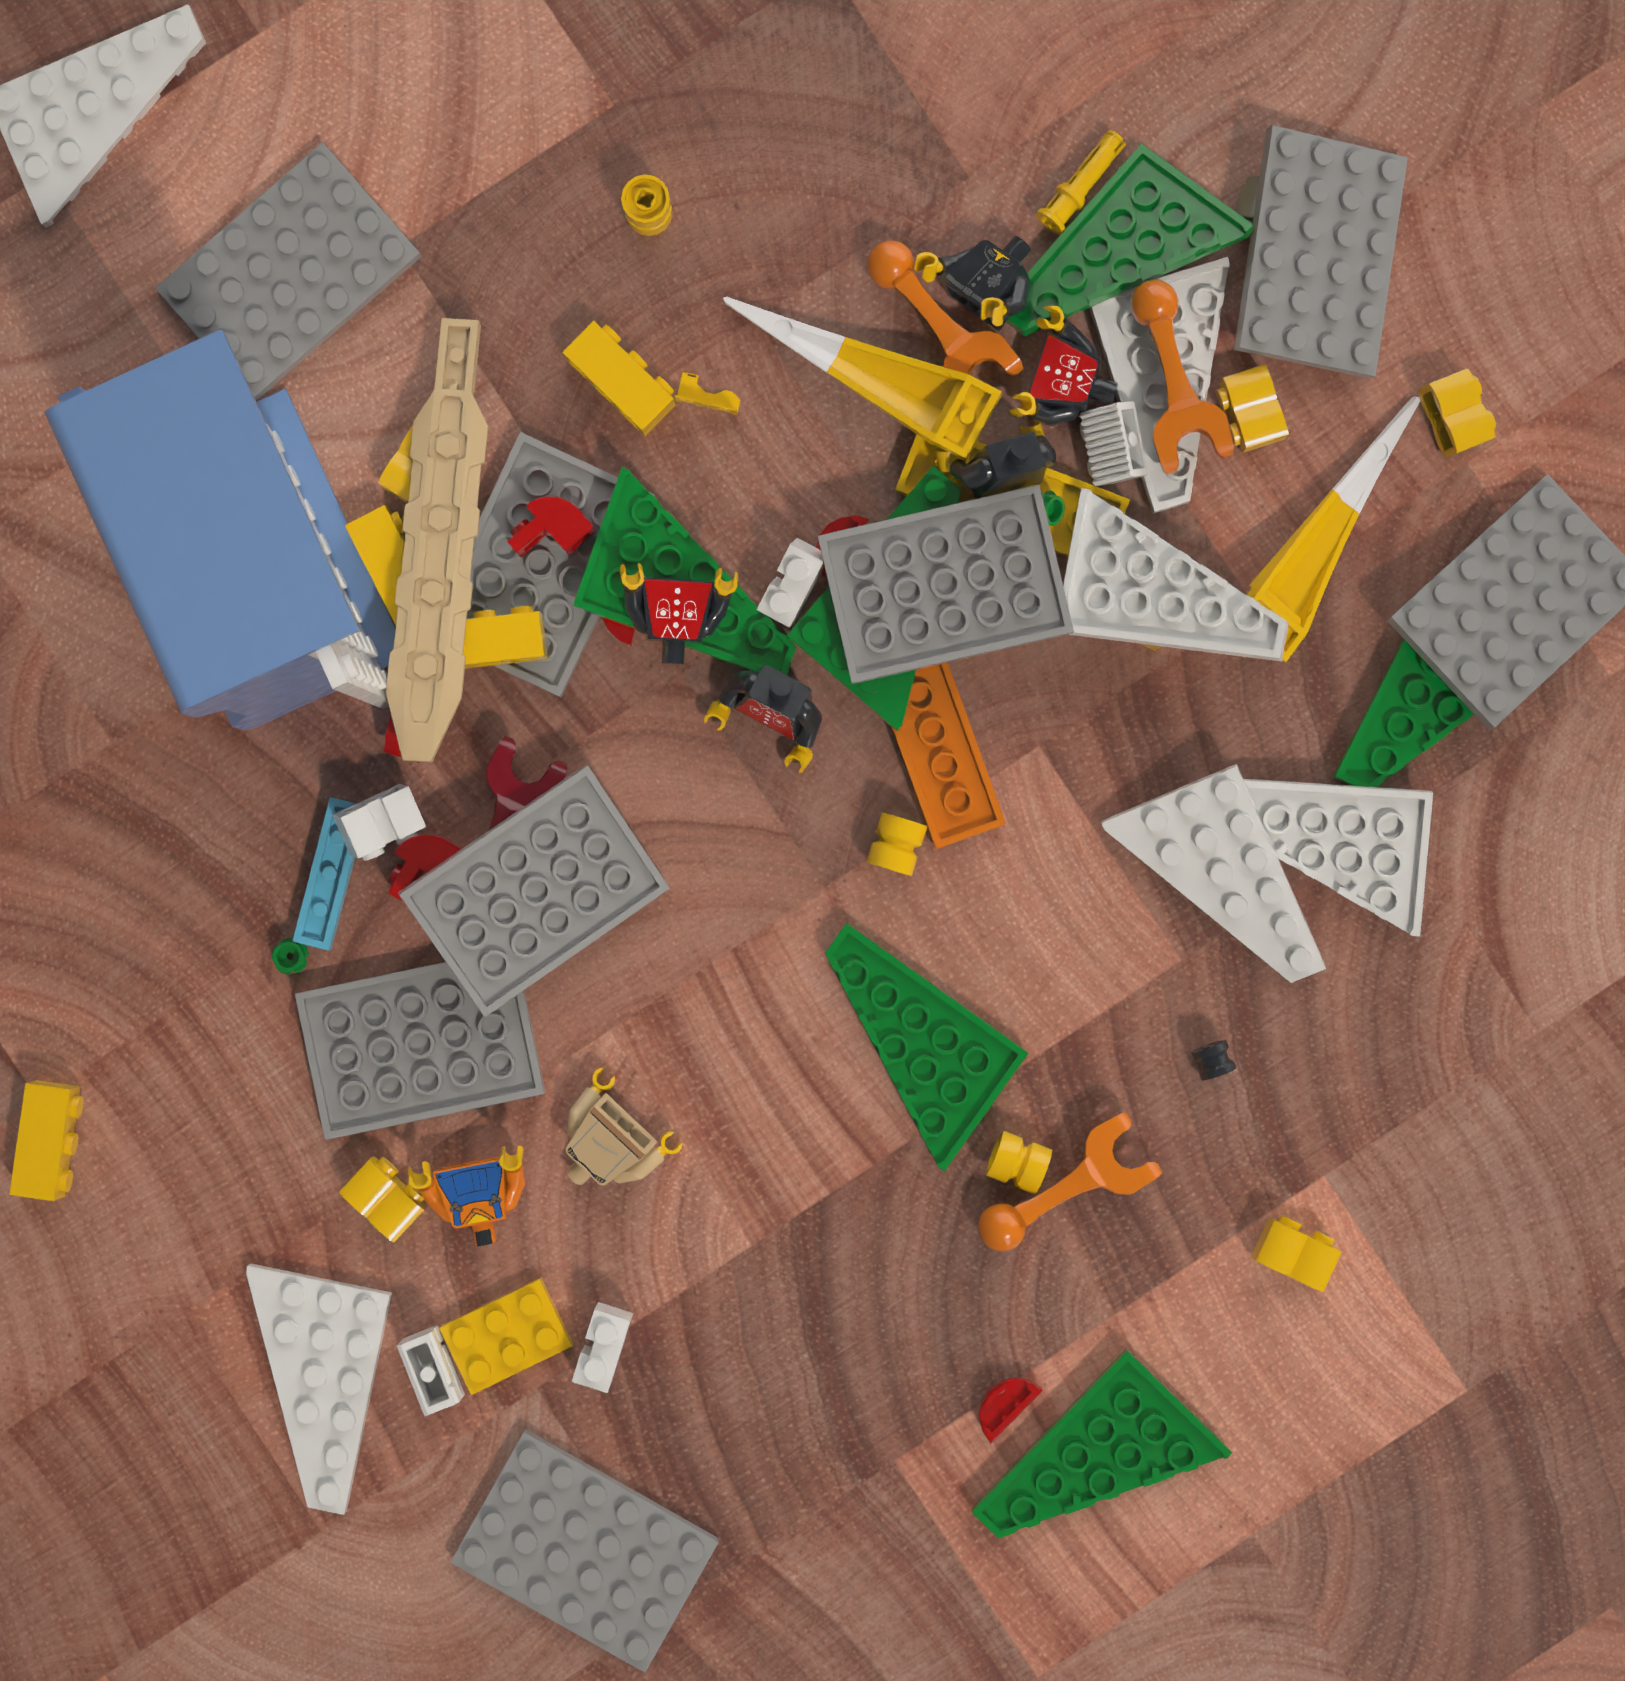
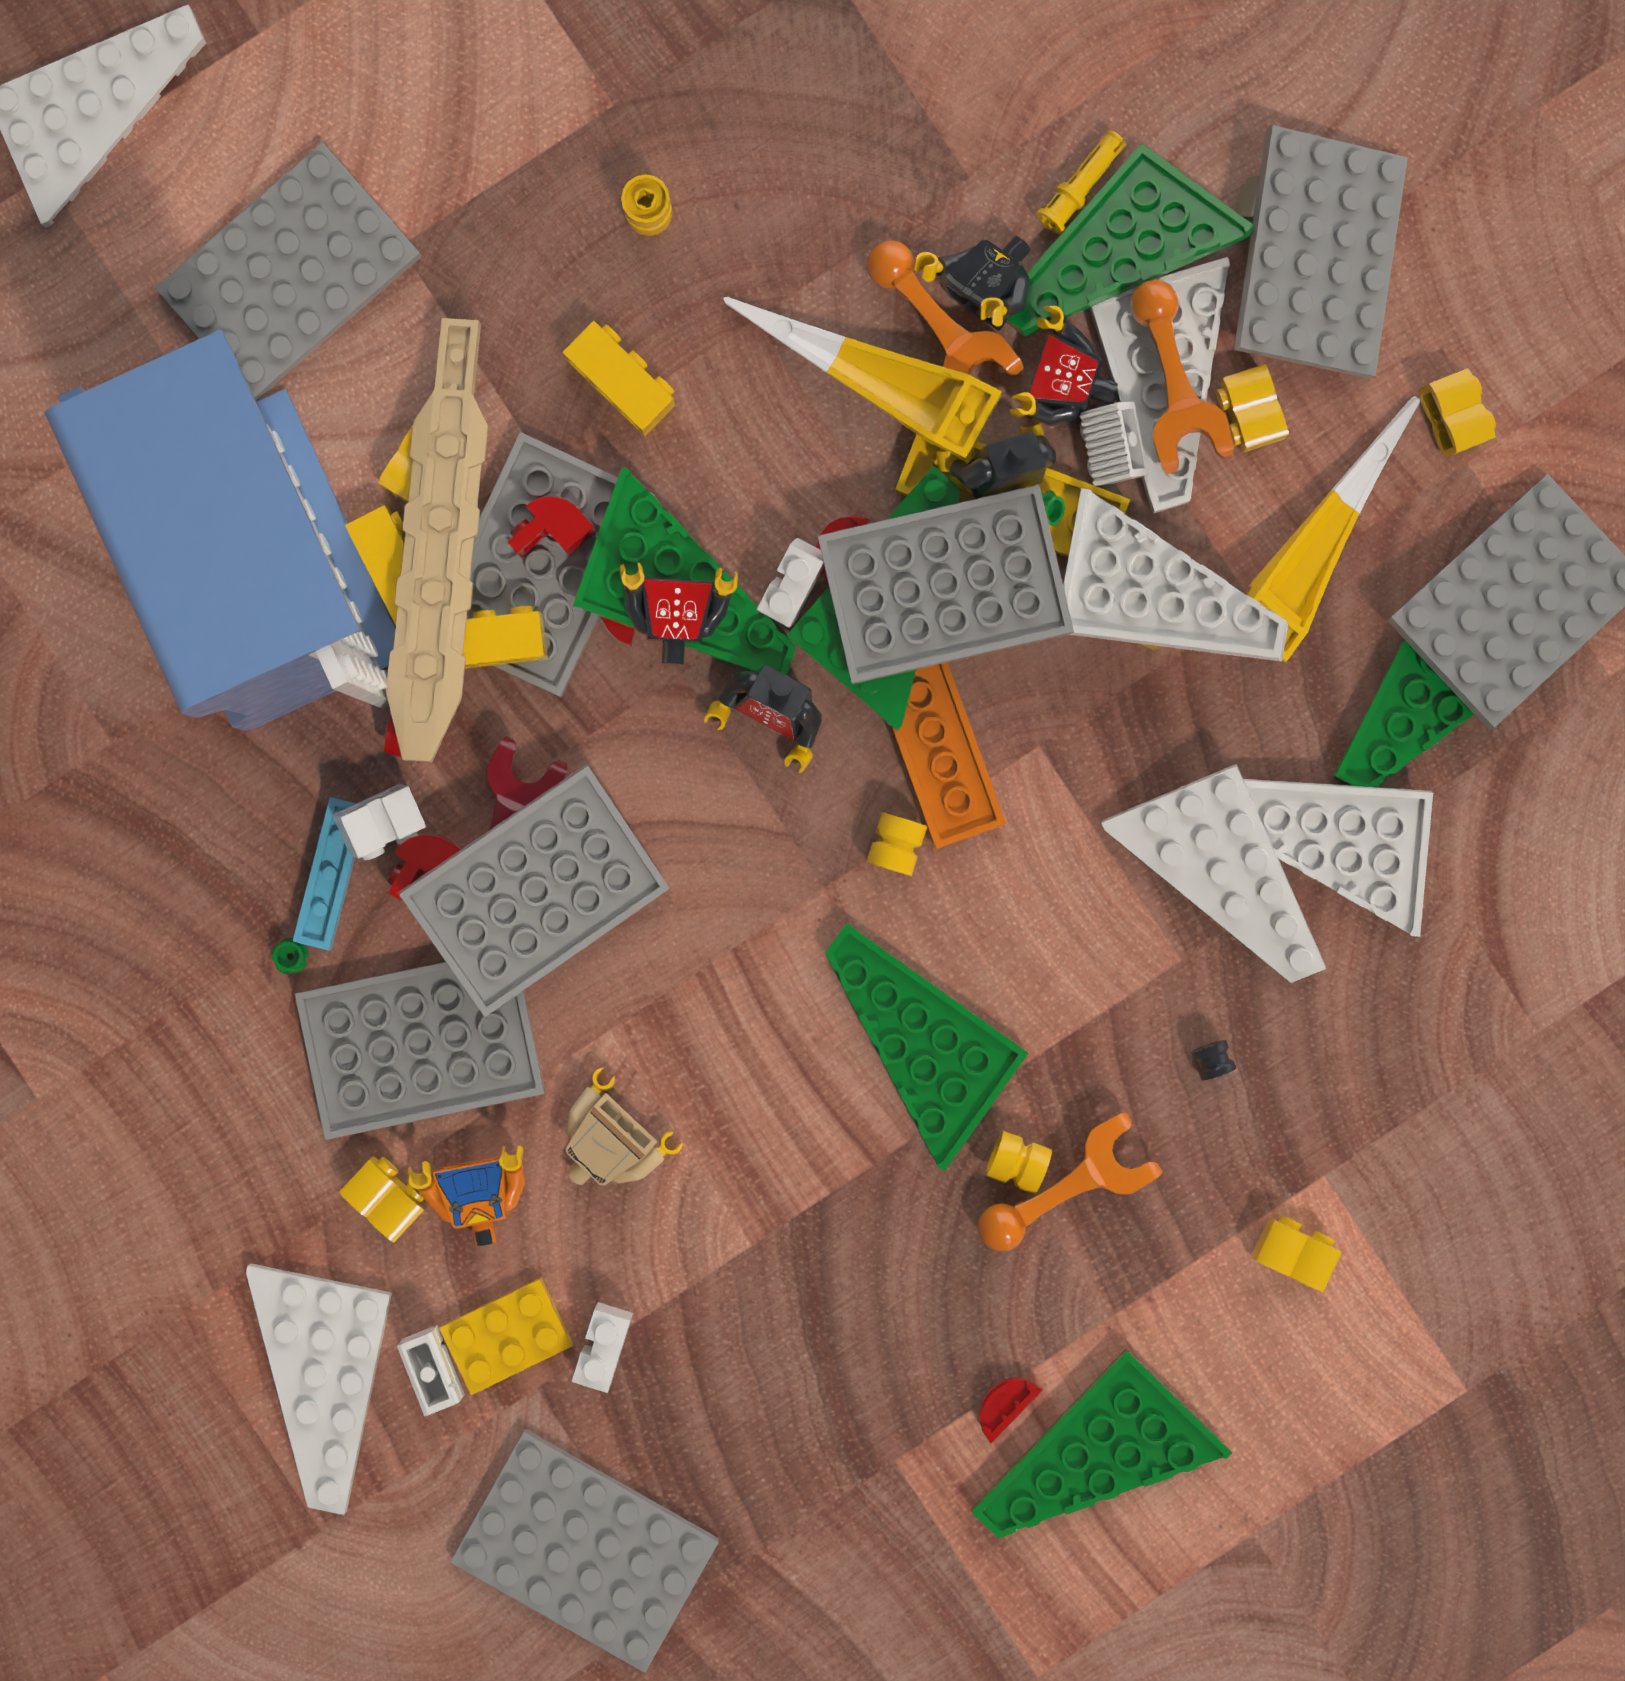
yellow brick [9,1080,84,1201] -> none
yellow piece [675,372,740,415] -> none

